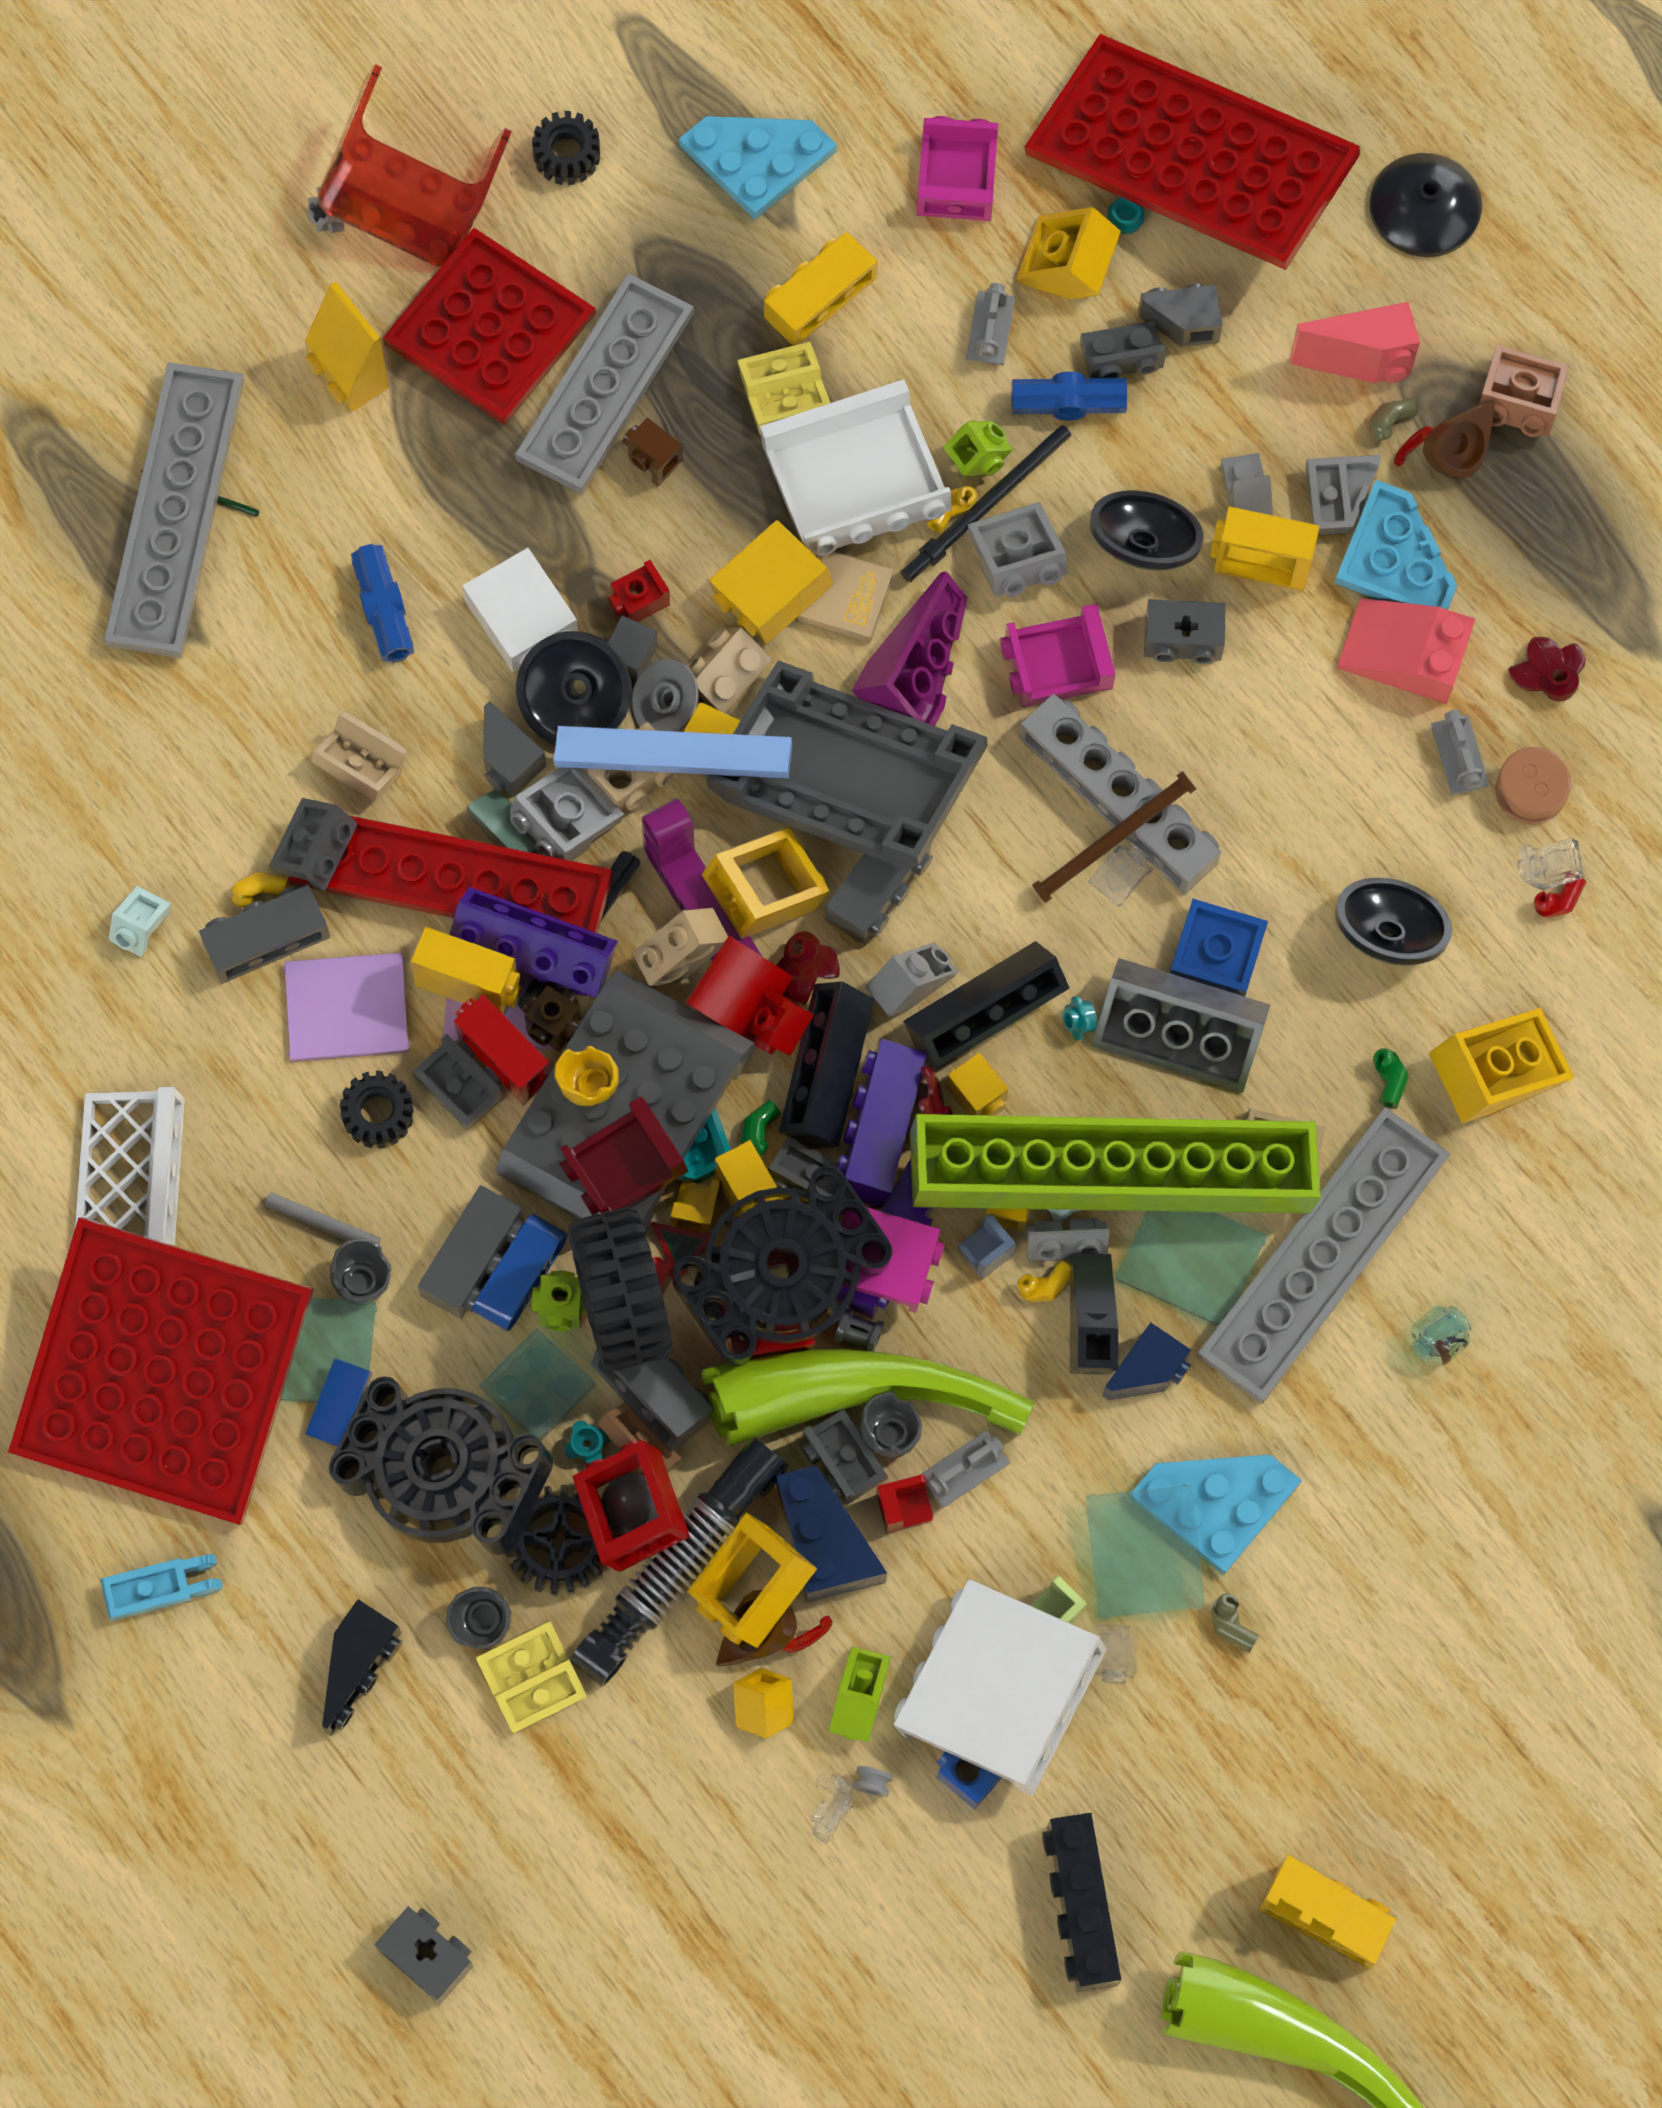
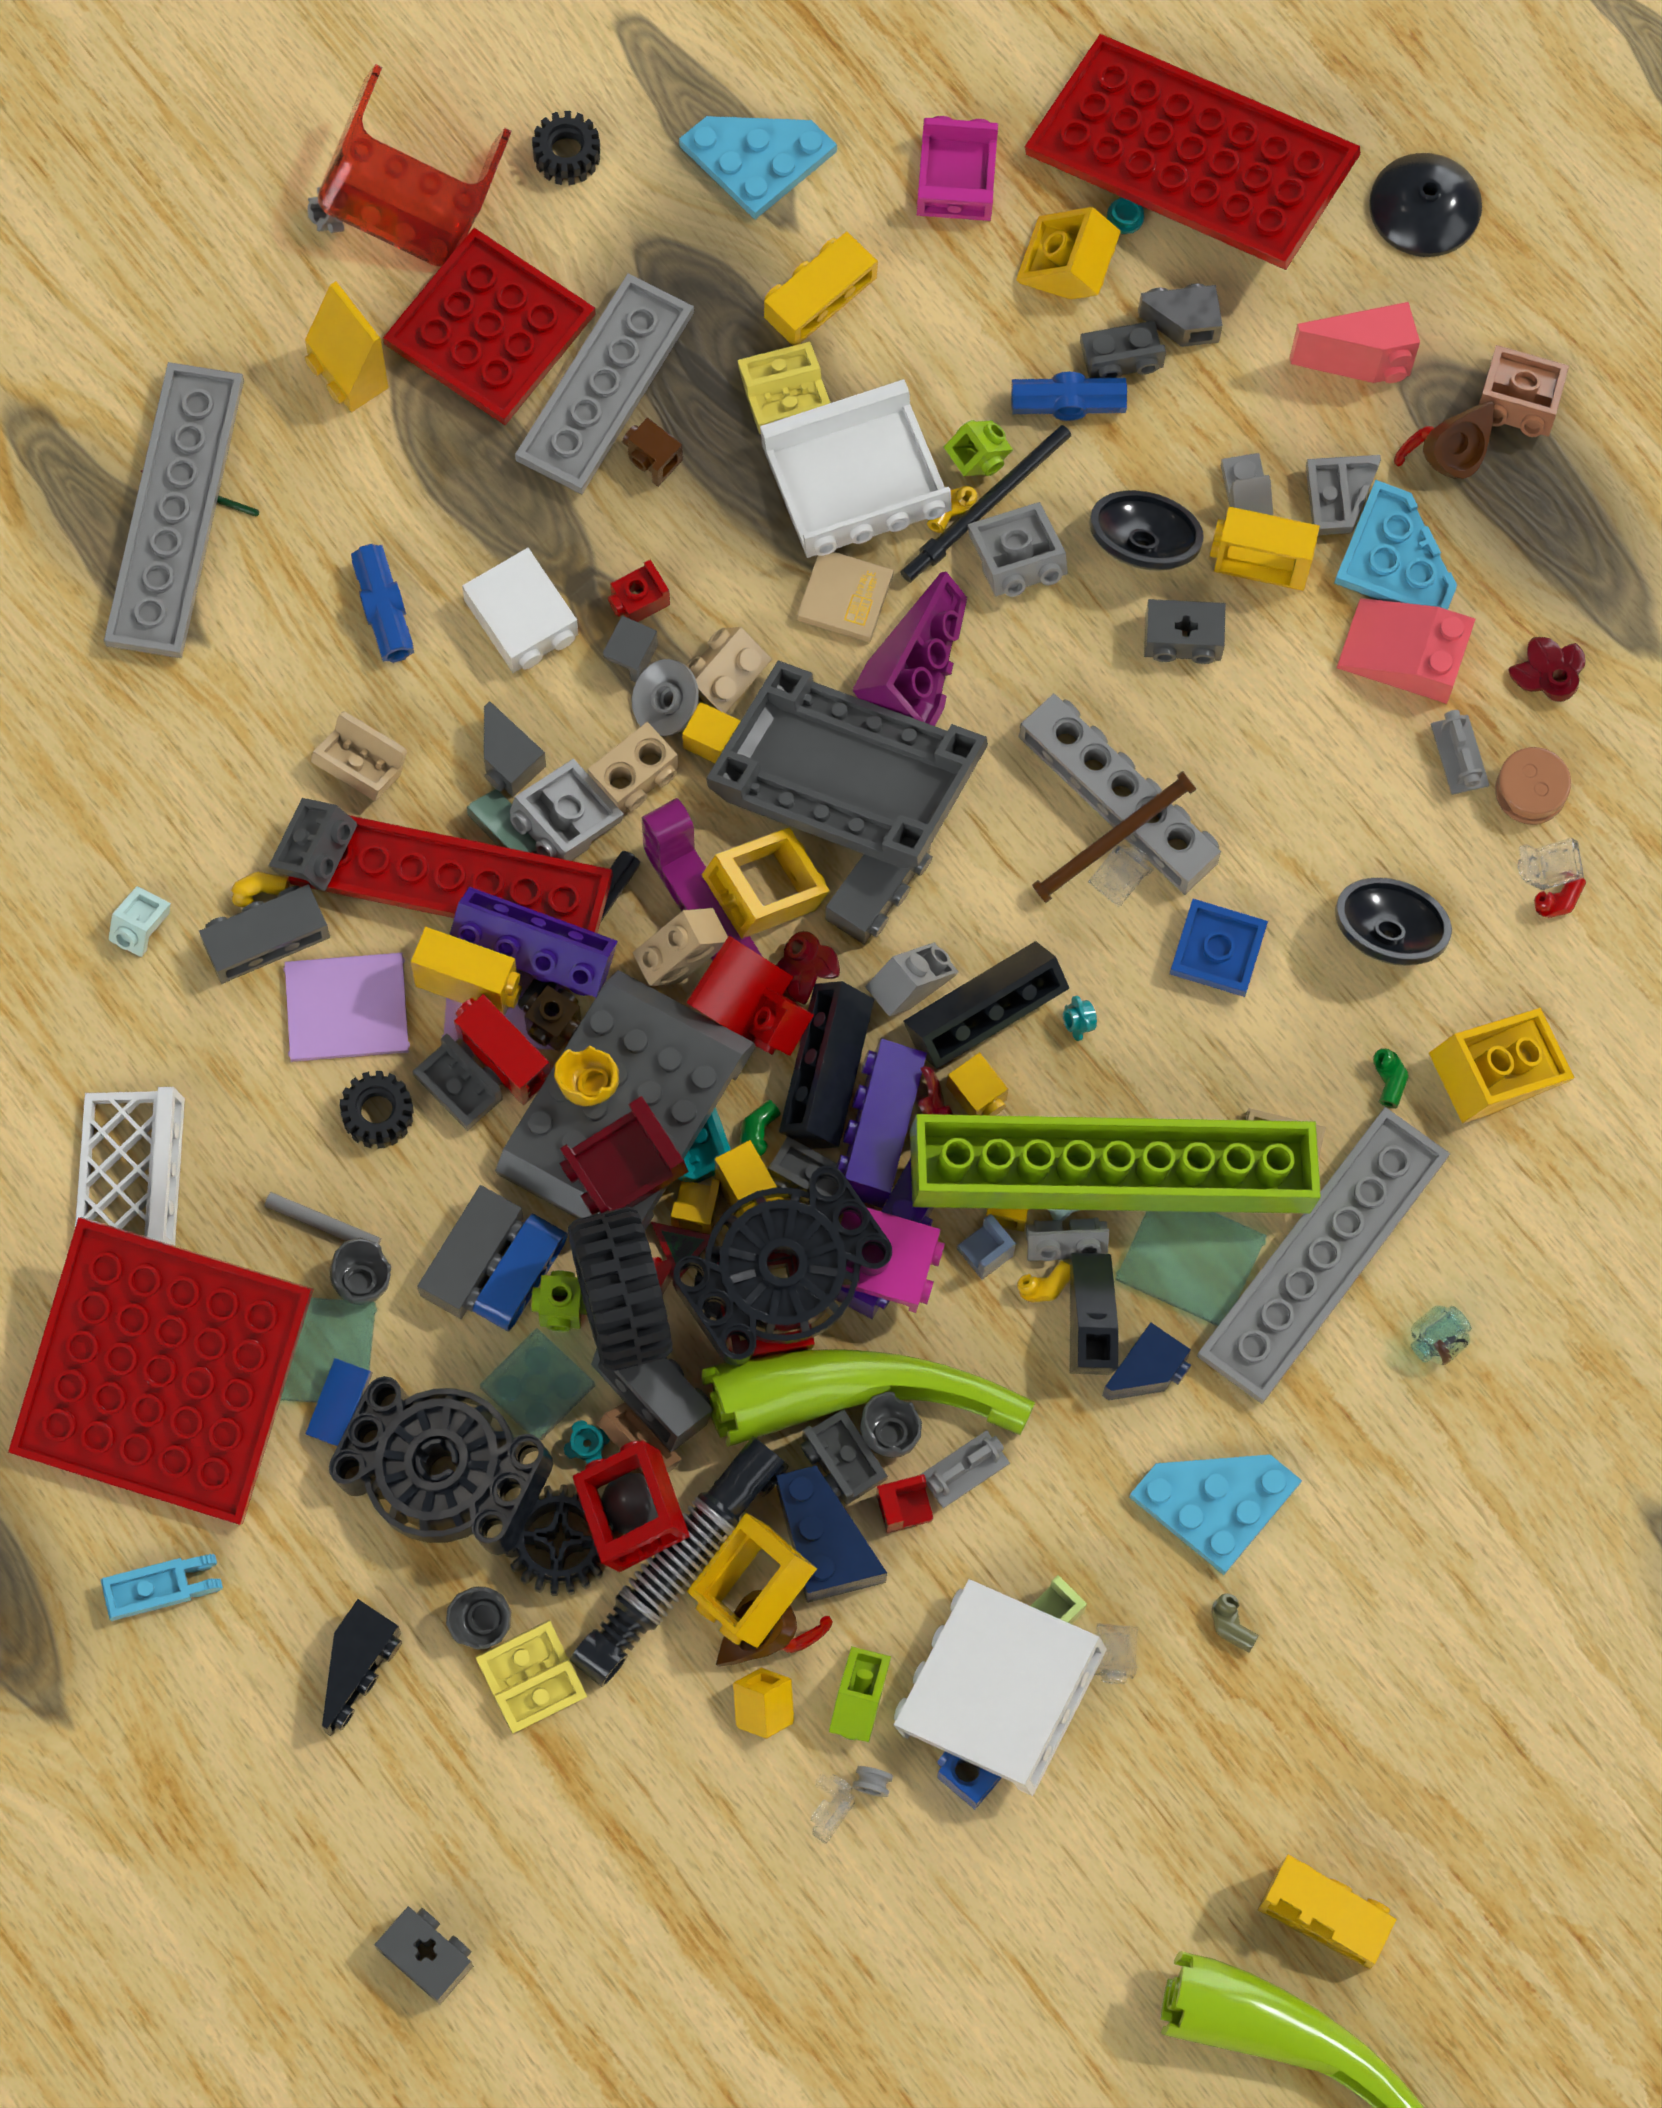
black dish [516,631,632,745] -> none
light blue tile [554,726,792,778] -> none
yellow brick [709,520,834,645] -> none
dark grey bush [834,1308,885,1351] -> none
light grey hinge [966,283,1015,365] -> none
dark pink panel [1000,604,1115,707] -> none
black brick [1042,1812,1121,1993] -> none
clear light blue piece [1085,1484,1205,1619] -> none
flat silver slope [1091,958,1270,1092] -> none
olive arm [1369,398,1417,440] -> none

